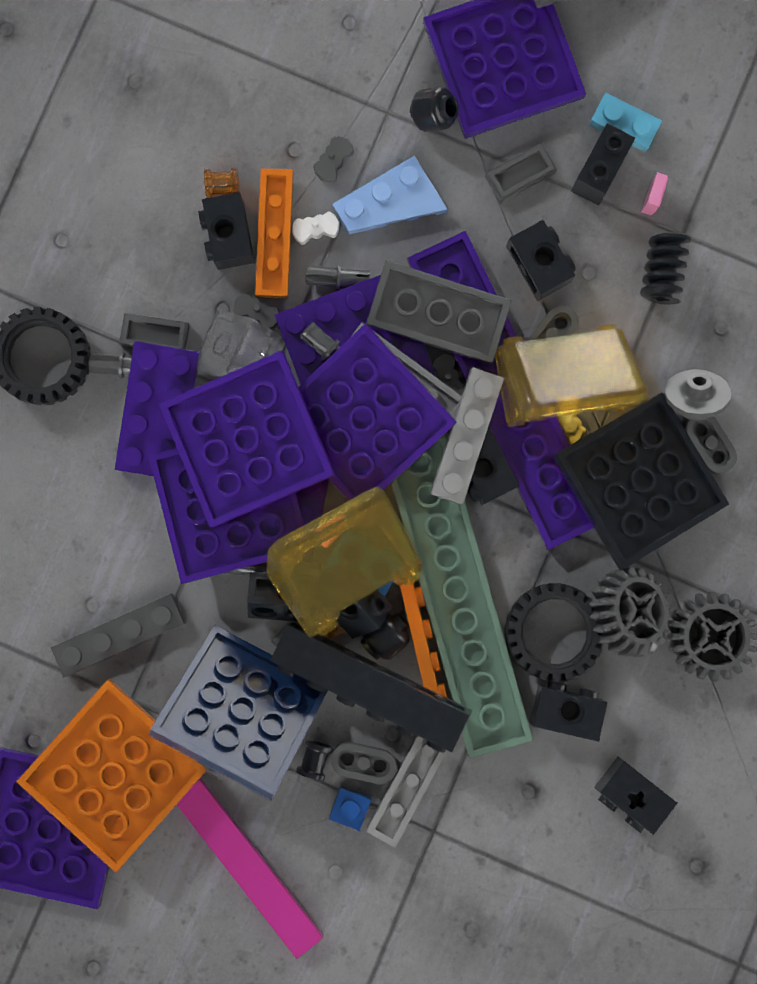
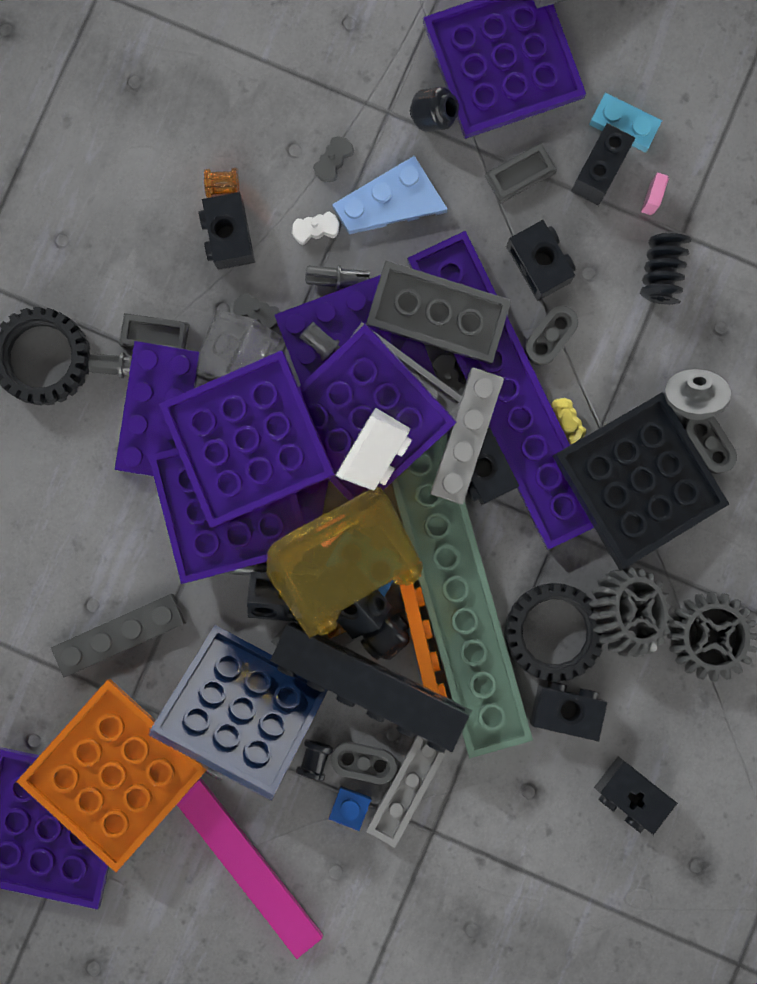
orange plate [255,168,294,299] -> none
clear yellow windscreen [495,324,649,427] -> none
none -> white slope [336,408,412,490]

